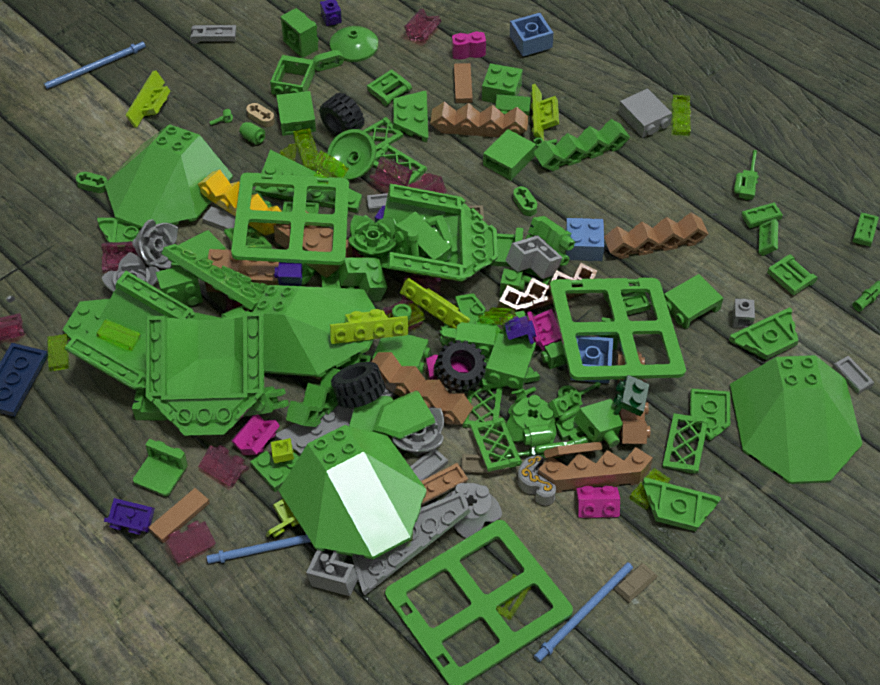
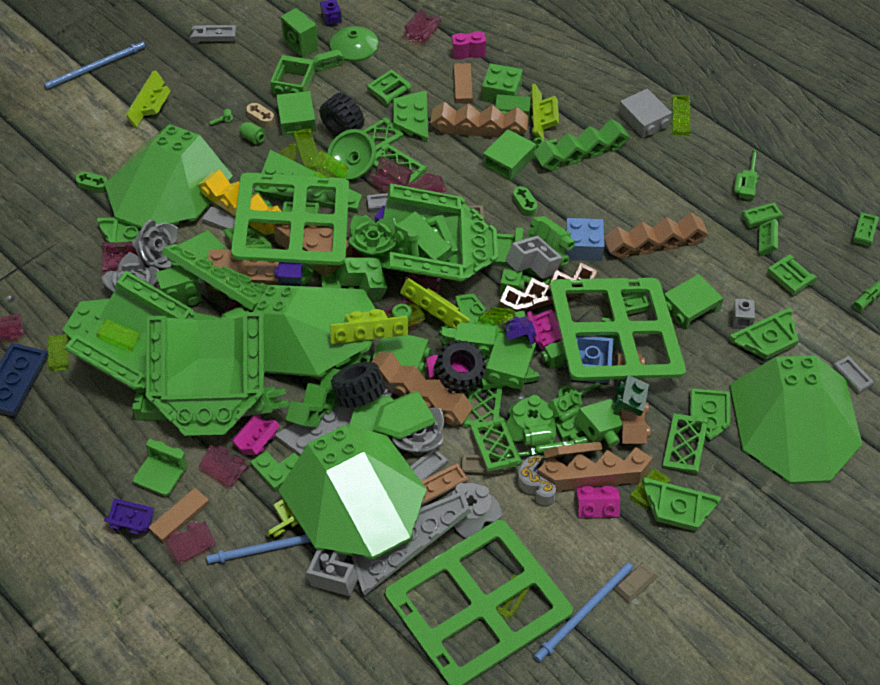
lime bracket [271,438,294,463] -> none
medium blue brick [510,13,554,56] -> none
bright green hand [512,387,536,402] -> none

